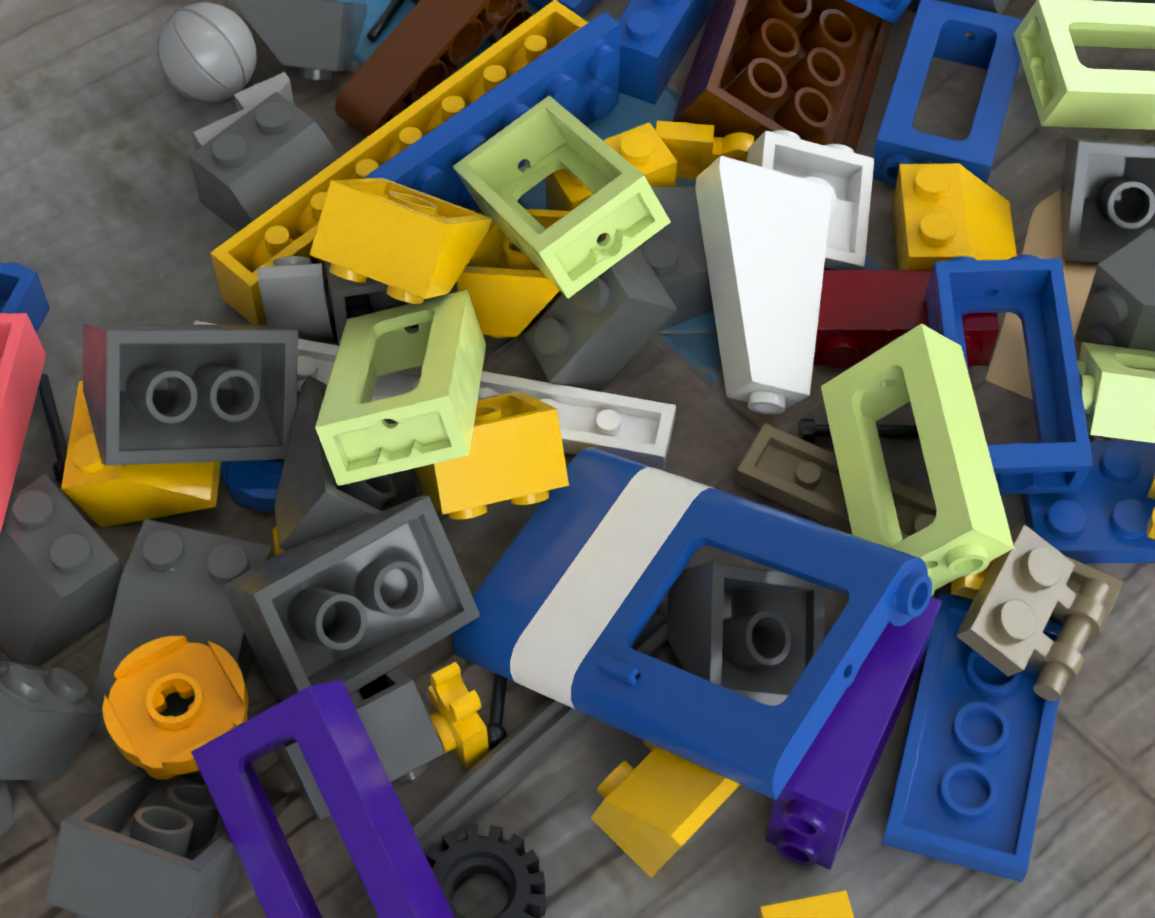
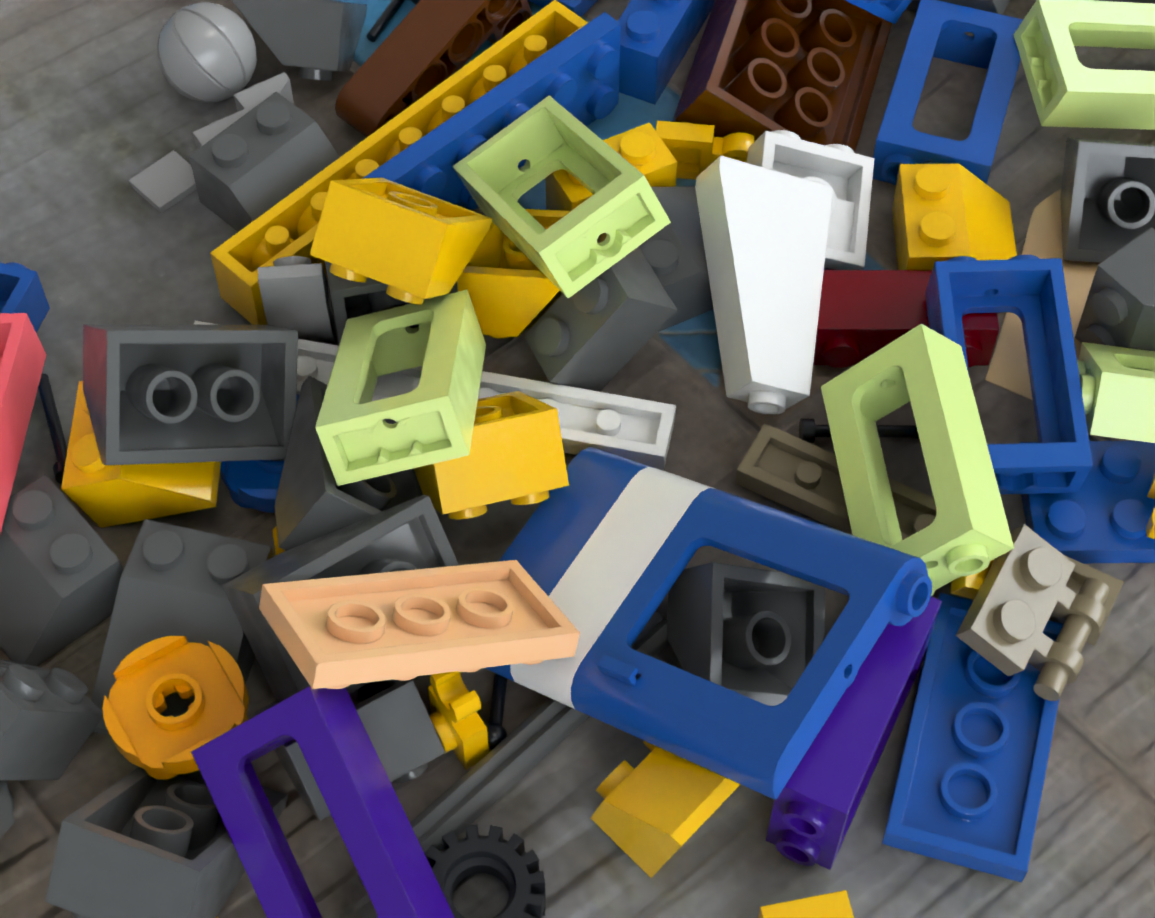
none -> light grey piece [128,150,197,213]
none -> light nougat plate [259,560,580,689]

